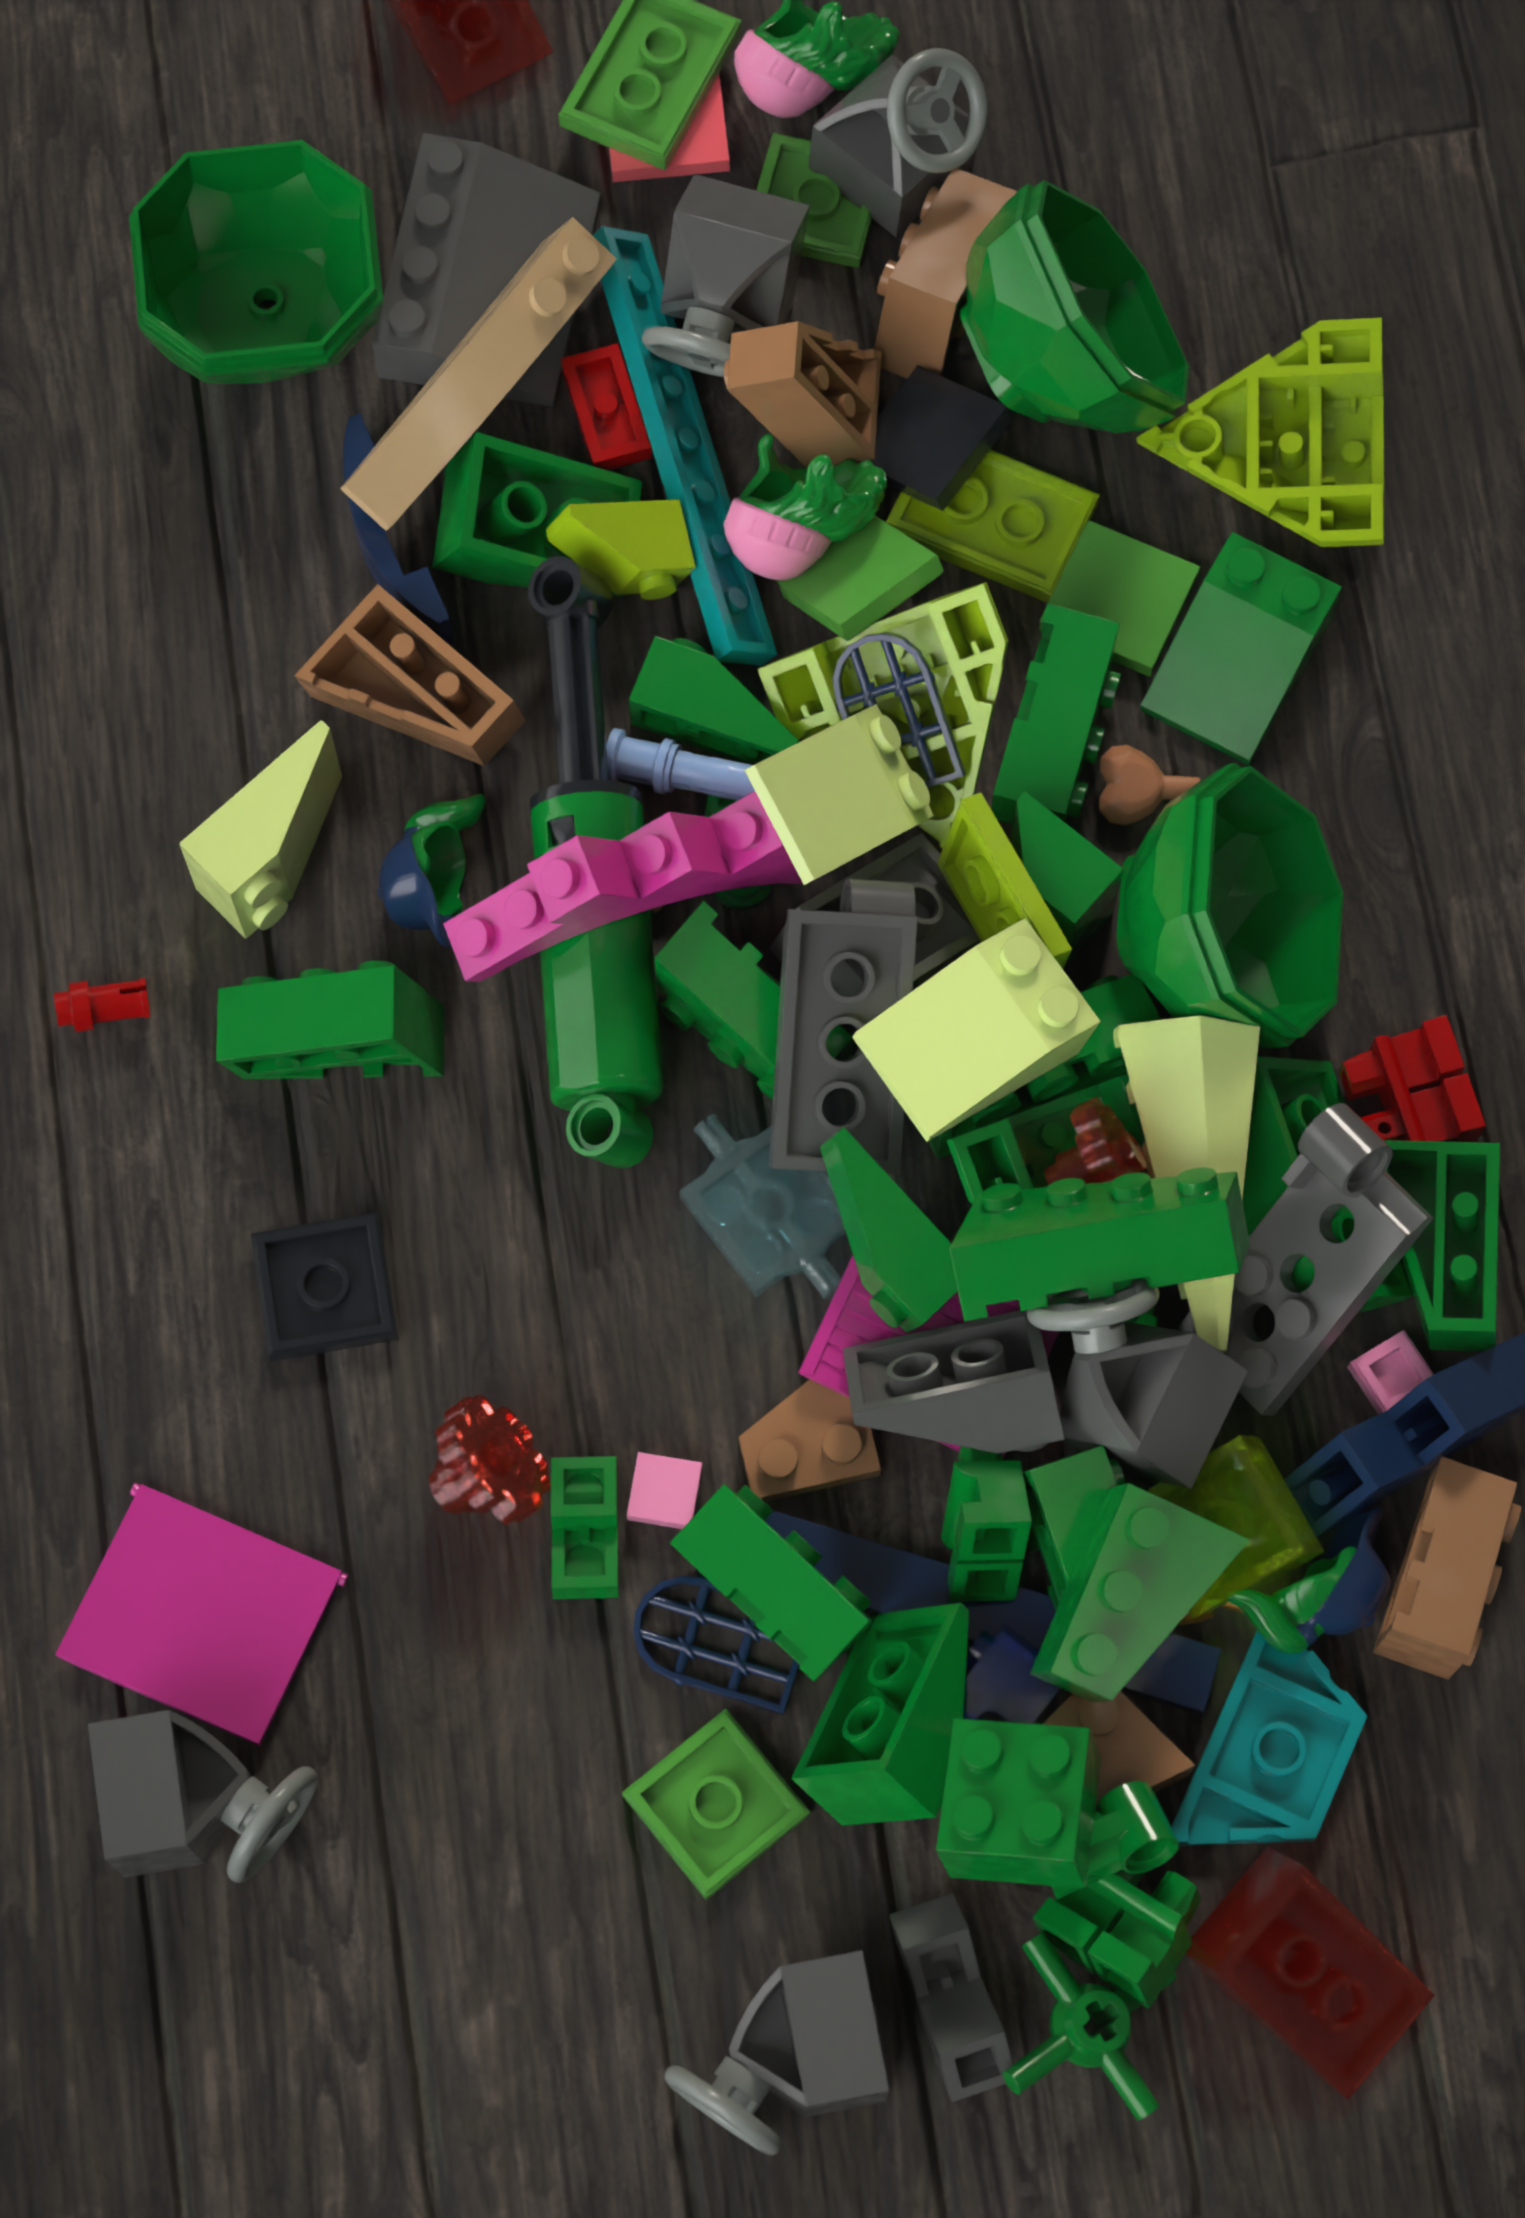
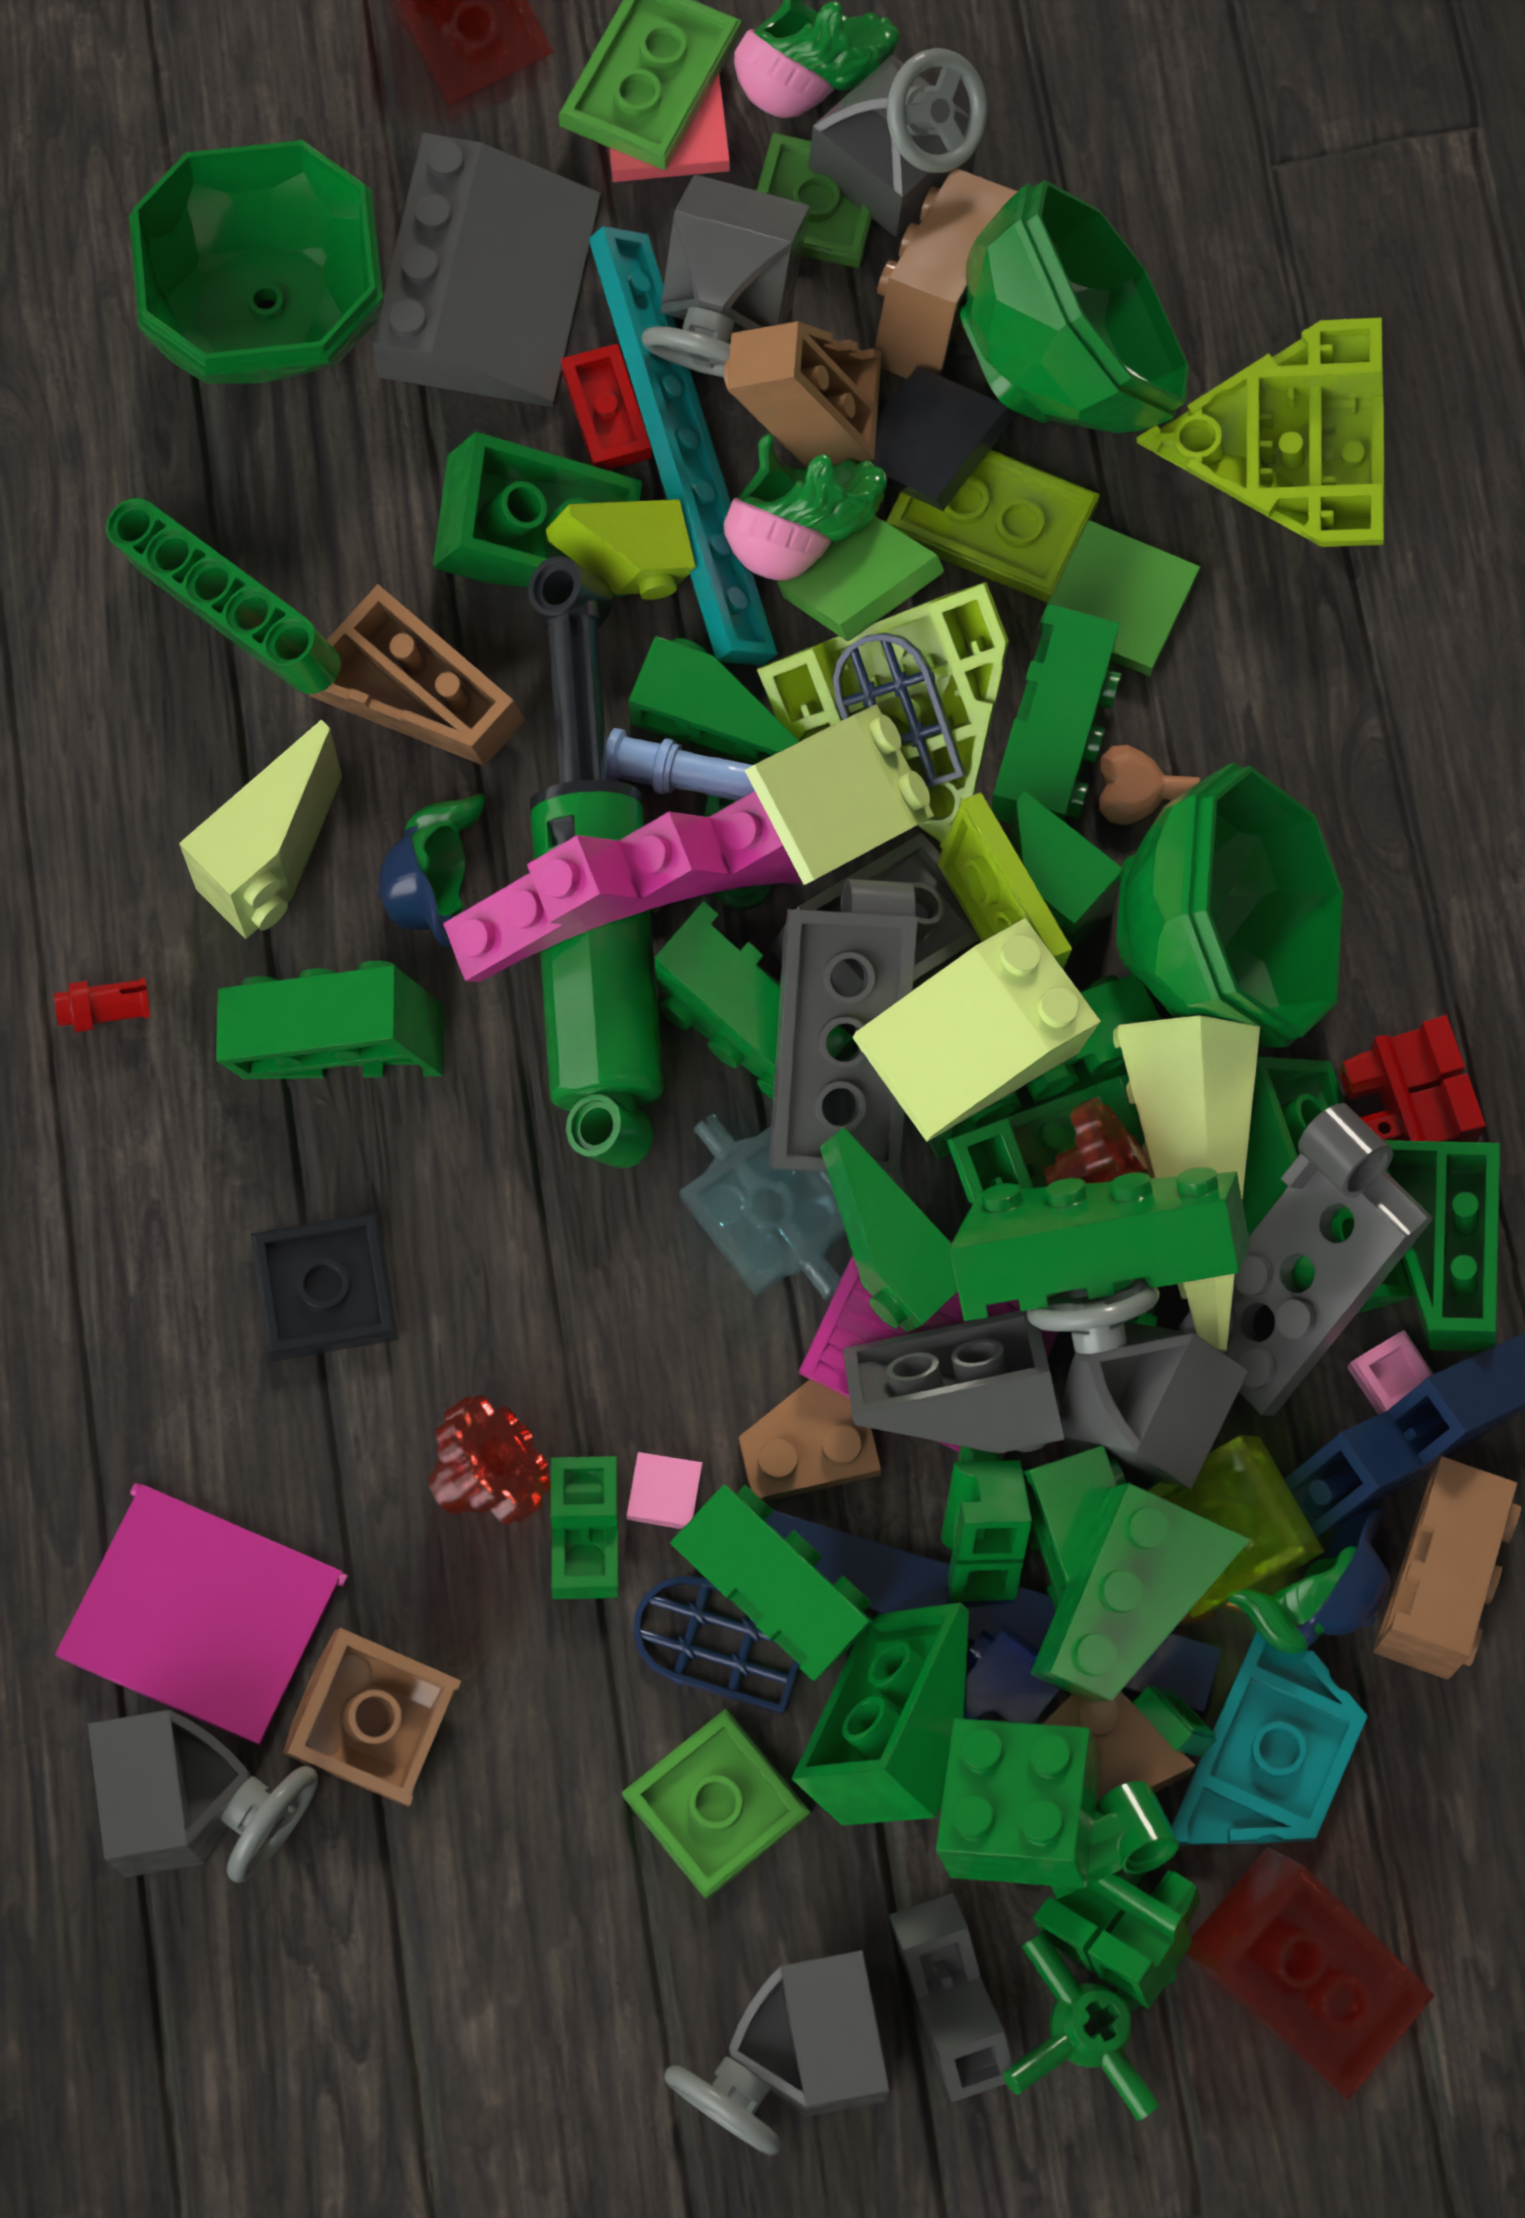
tan slope [340,217,617,531] -> none
dark blue slope [343,413,454,645] -> none
green slope [1139,532,1342,766] -> none
none -> green beam [105,498,341,694]
none -> medium nougat slope [283,1628,461,1806]
none -> green tile [1133,1686,1217,1756]

